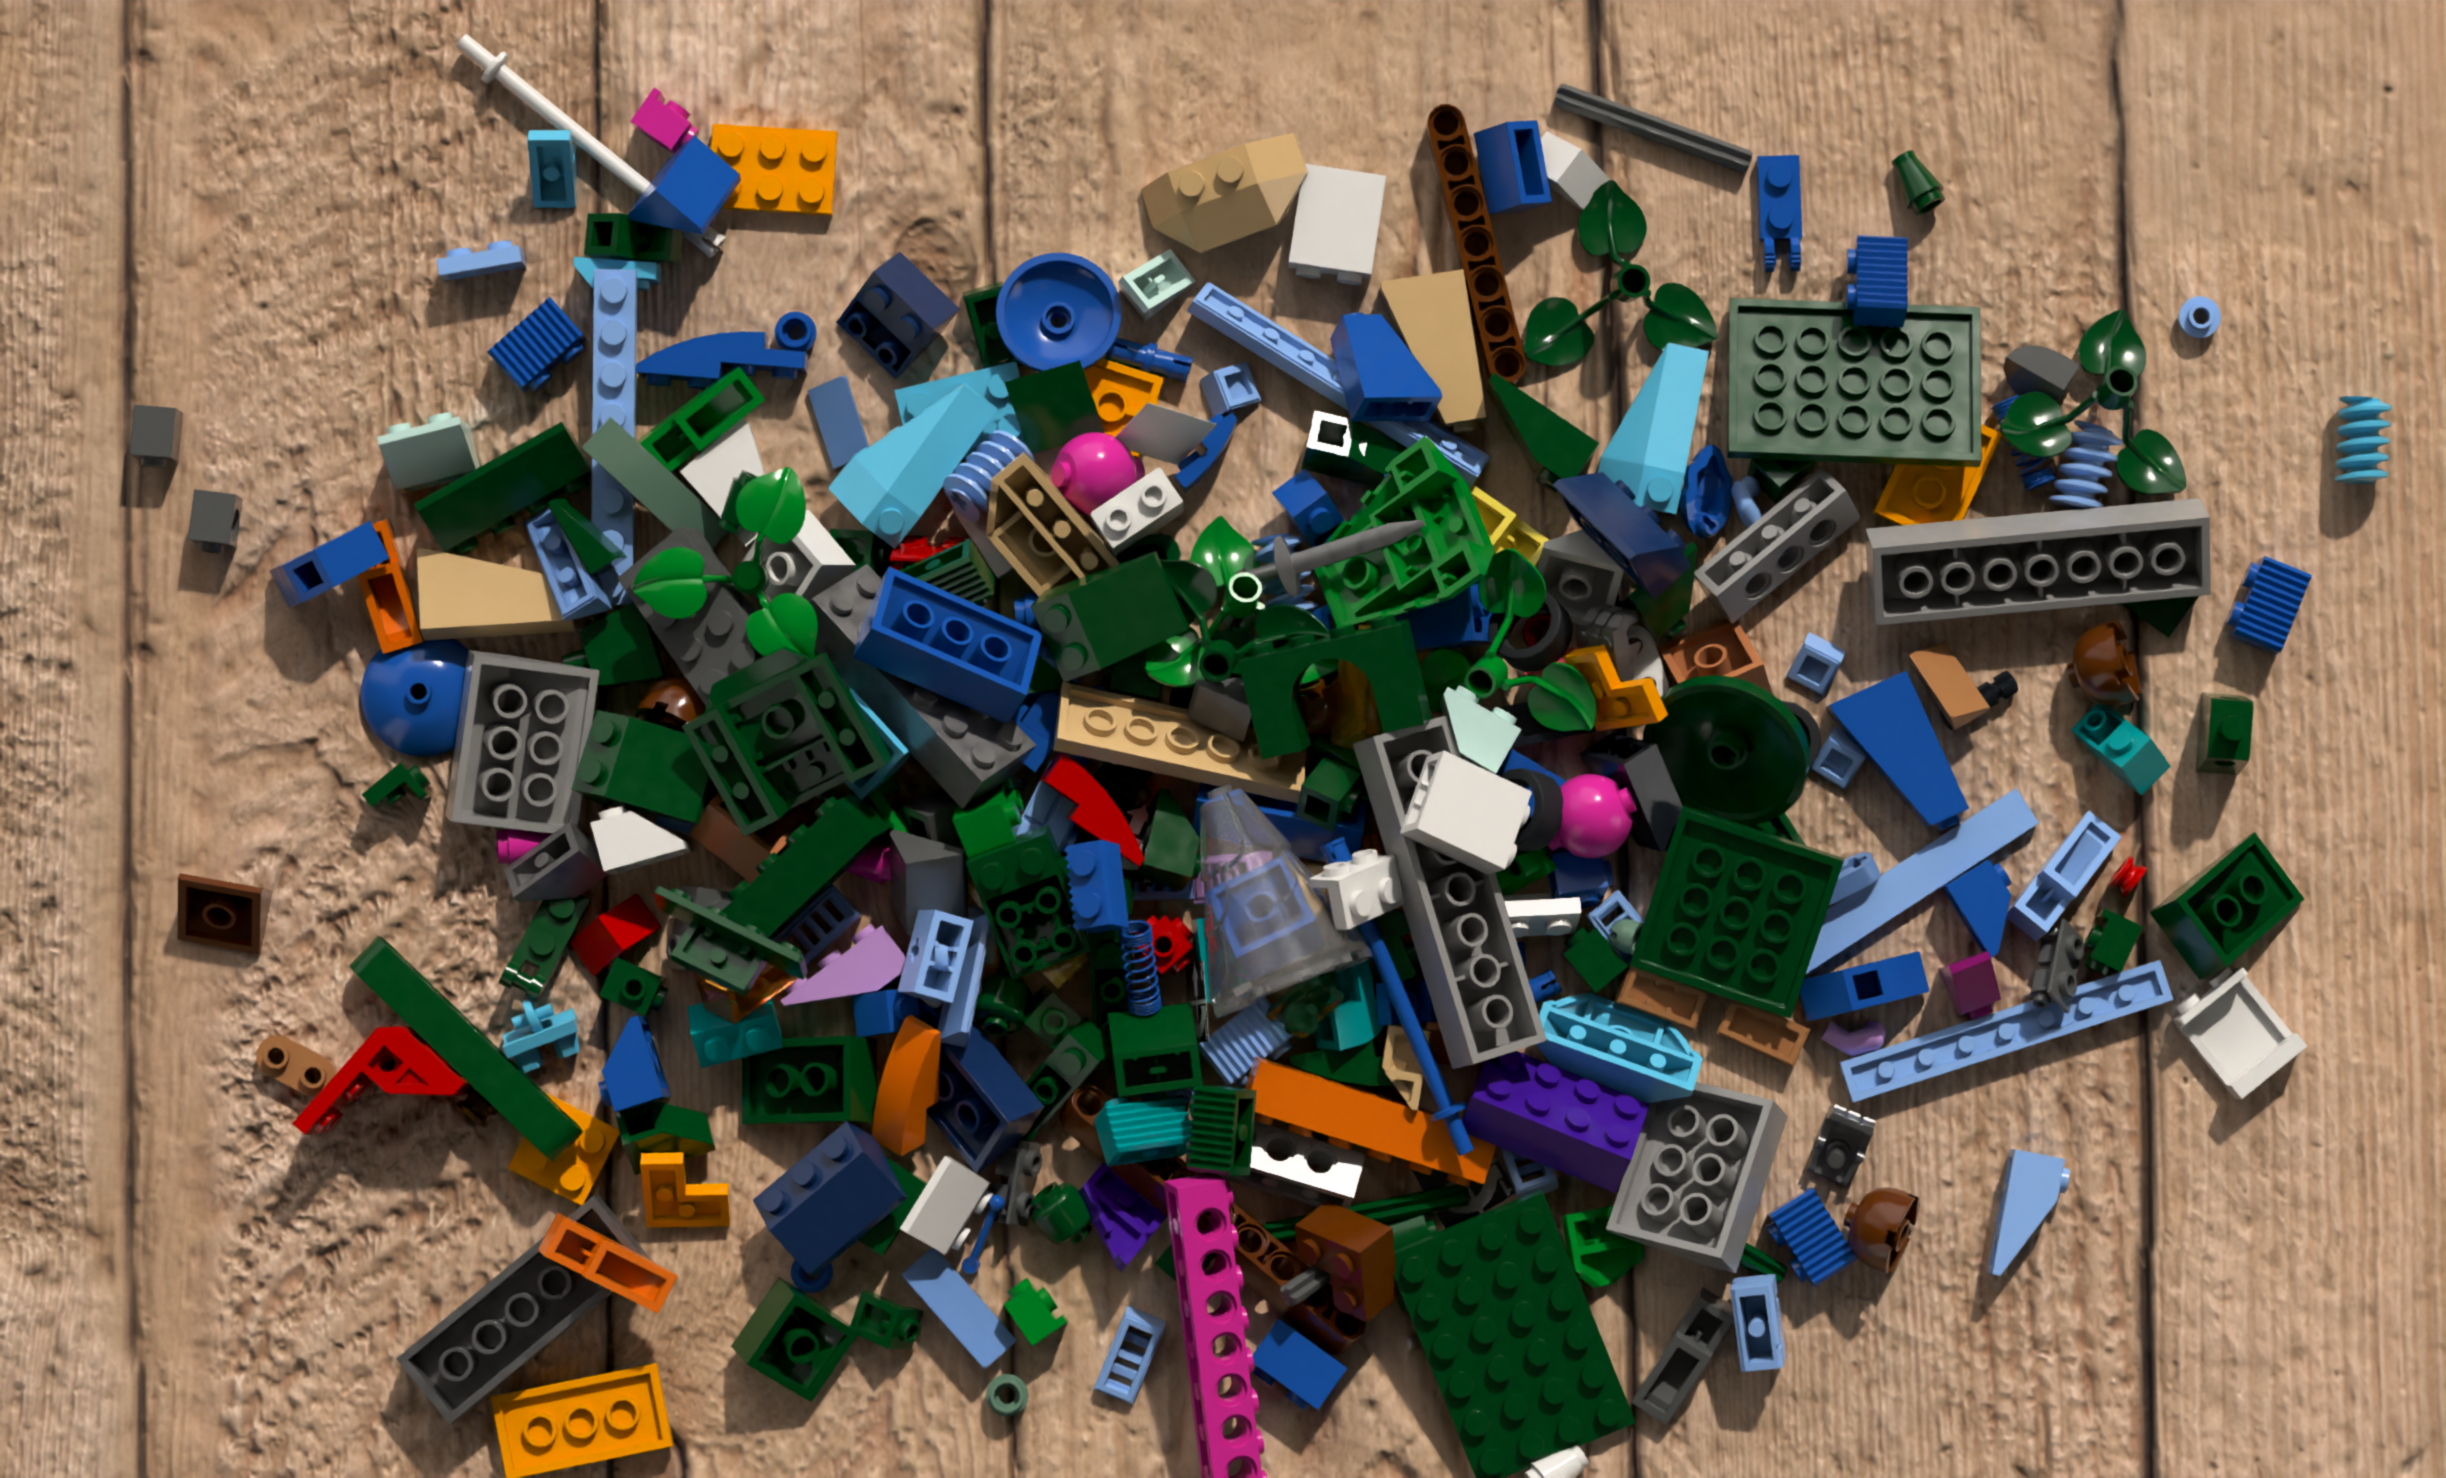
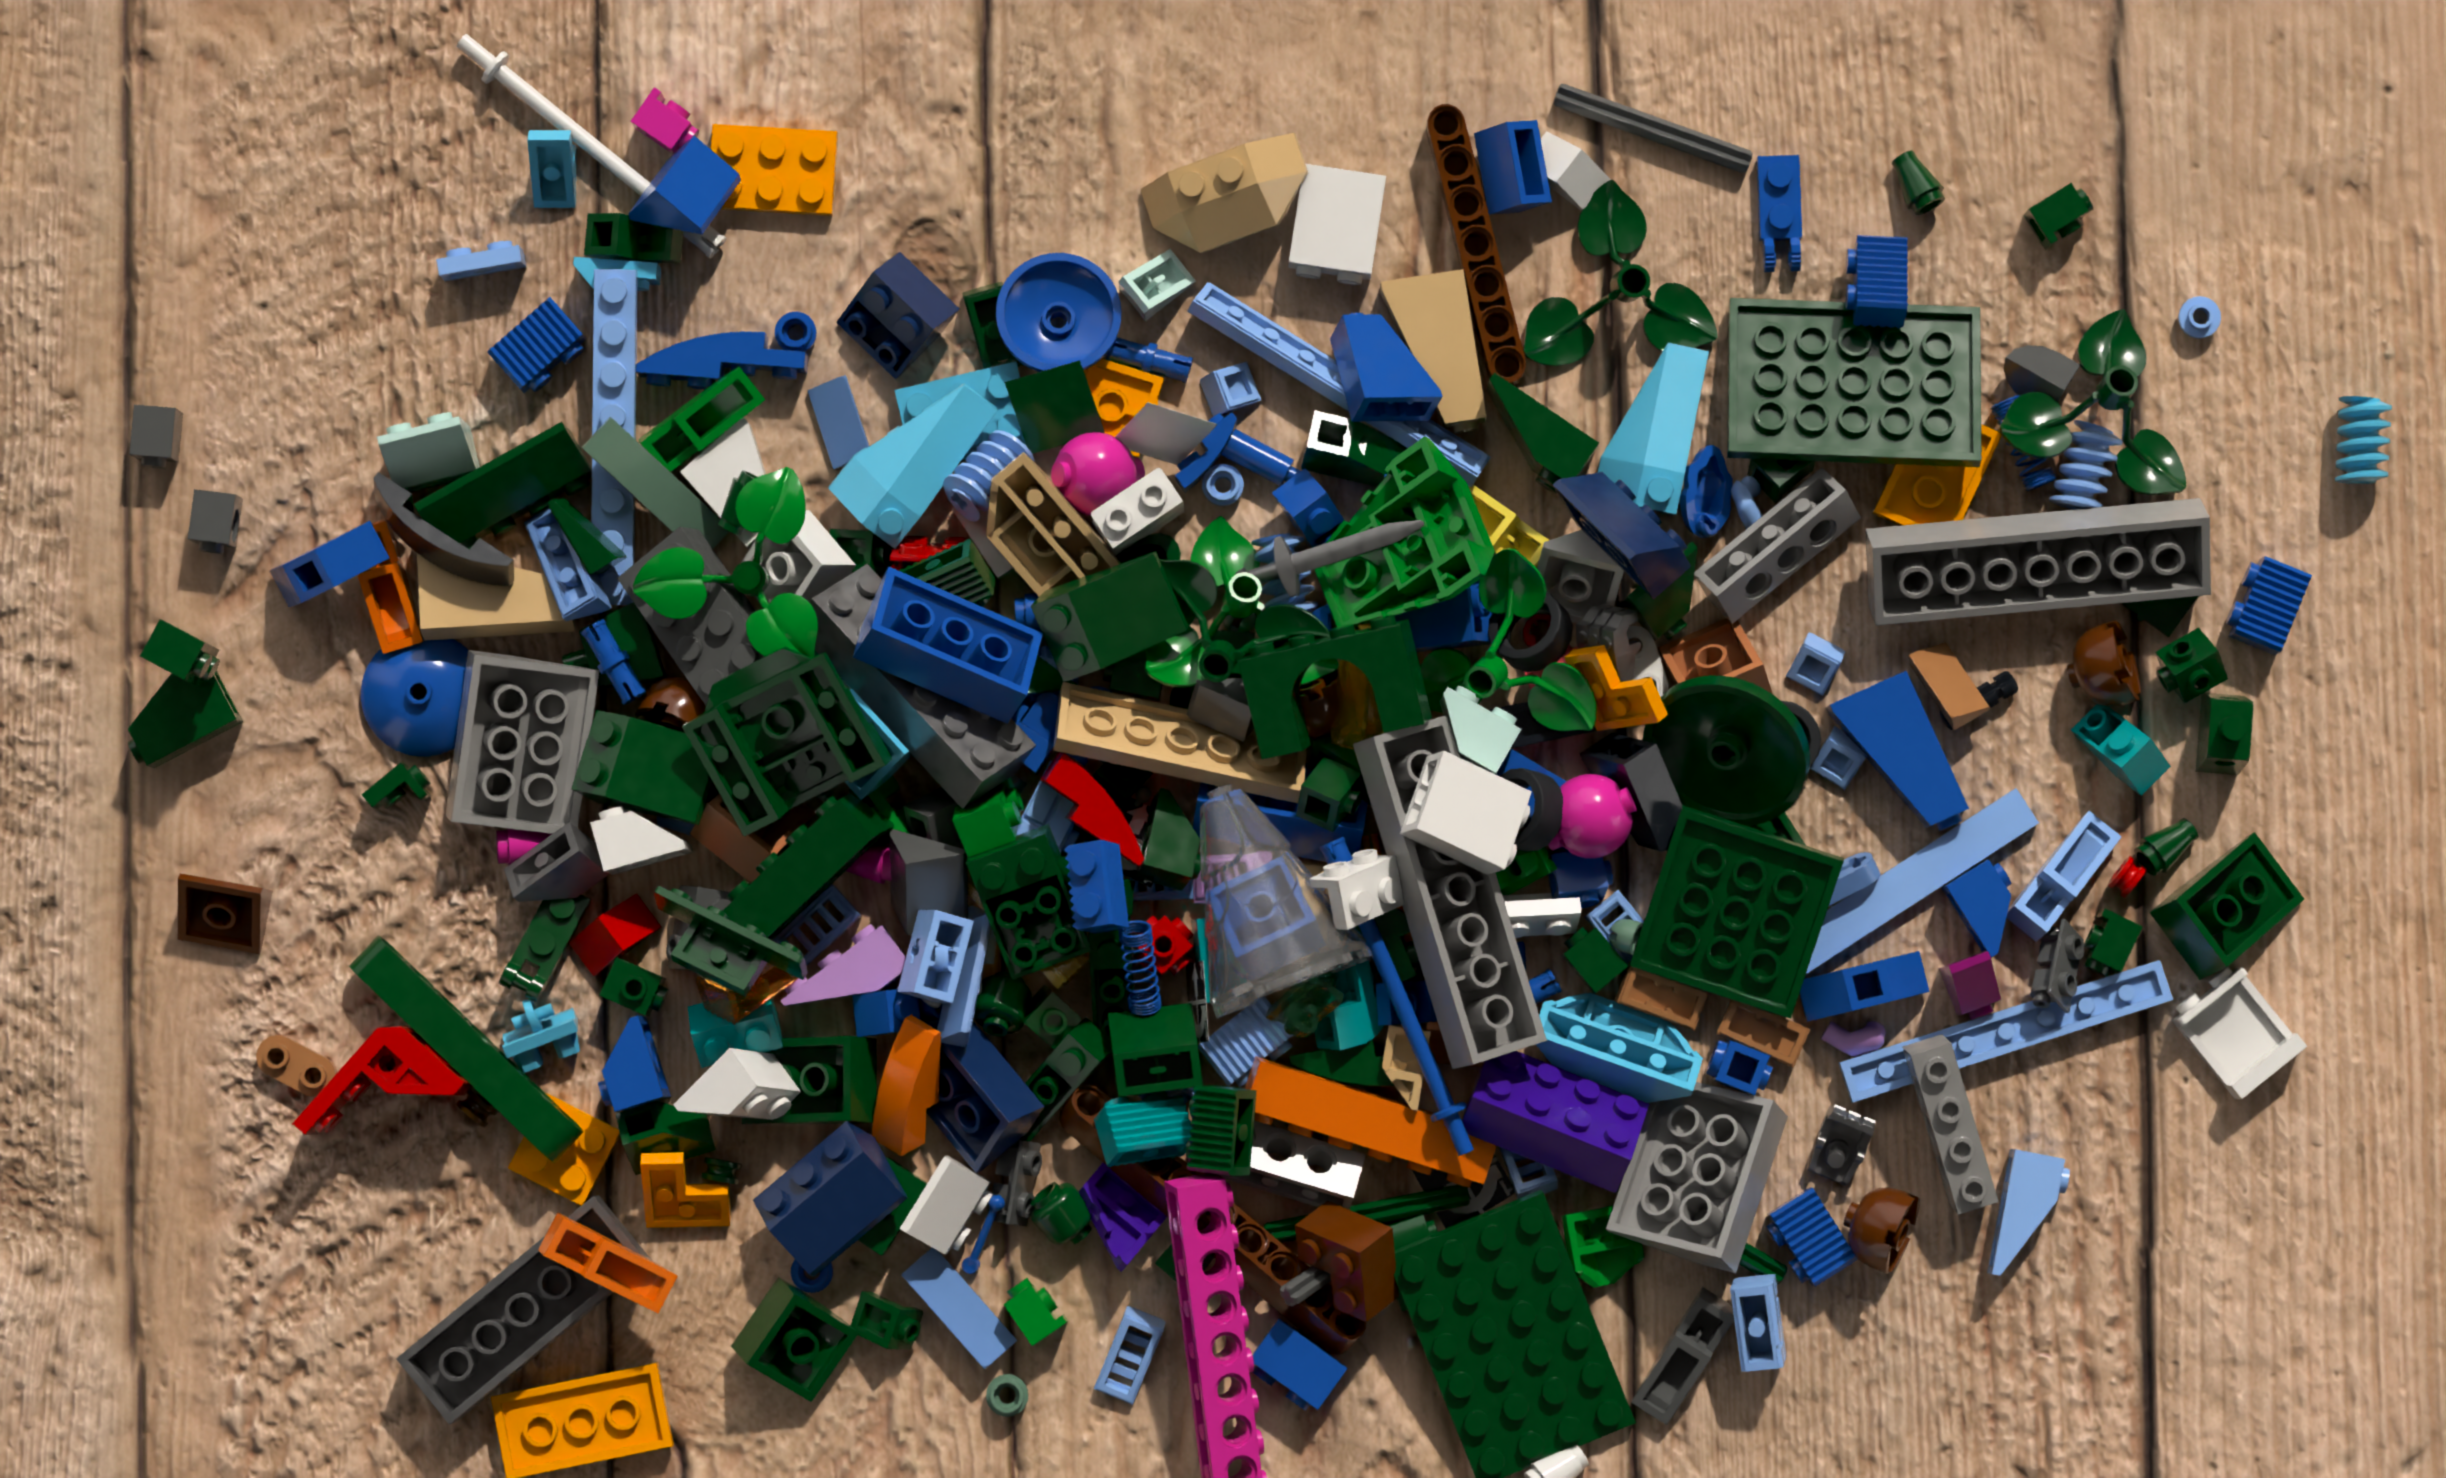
none -> dark green slope [127,670,243,769]
none -> dark green brick [140,619,220,687]
none -> black slope [373,472,514,586]
none -> blue pin [581,619,647,705]
none -> white slope [673,1048,801,1120]
none -> dark green bush [701,1157,742,1185]
none -> light blue plate [1202,464,1244,506]
none -> blue cylinder [1222,429,1300,486]
none -> blue brick [1705,1040,1773,1095]
none -> light grey brick [1902,1034,1999,1215]
none -> dark green brick [2023,183,2093,250]
none -> dark green cone [2134,818,2199,876]
none -> dark green brick [2155,627,2228,703]

